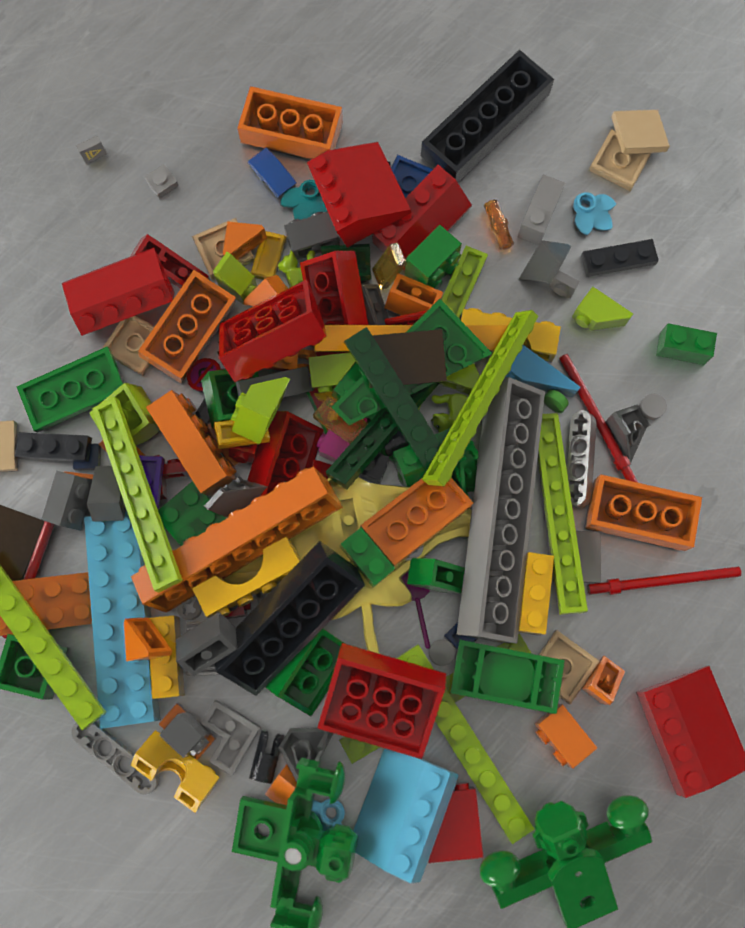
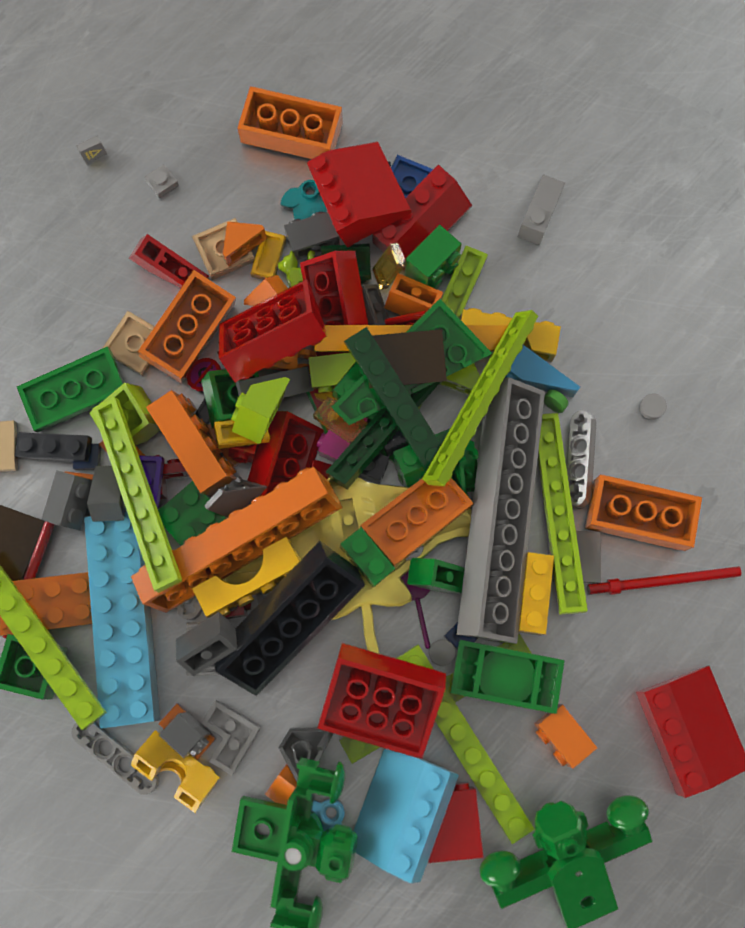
red slope [62,248,175,336] -> none
orange slope [124,618,172,661] -> none
yellow arch [149,615,185,699] -> none
lime slope [213,252,257,305] -> none
blue slope [248,148,297,199] -> none
black hinge [249,730,284,784] -> none
green slope [265,629,344,716] -> none
black brick [421,49,554,182] -> none
lime animal [431,393,468,433] -> none
clear orange pin [484,199,514,250] -> none
dark grey slope [519,240,572,284] -> none
tan tile [538,630,600,704] -> none
light grey plate [550,270,580,298] -> none
red bar [559,354,639,483] -> none
lime slope [572,286,633,331] -> none
medium azure plate [573,192,616,235] -> none
black plate [581,239,659,277] -> none
orange slope [581,656,625,705] -> none
tan tile [589,129,652,191] -> none
dark grey slope [605,404,650,462] -> none
tan tile [611,110,670,154] -> none
green brick [656,323,717,365] -> none

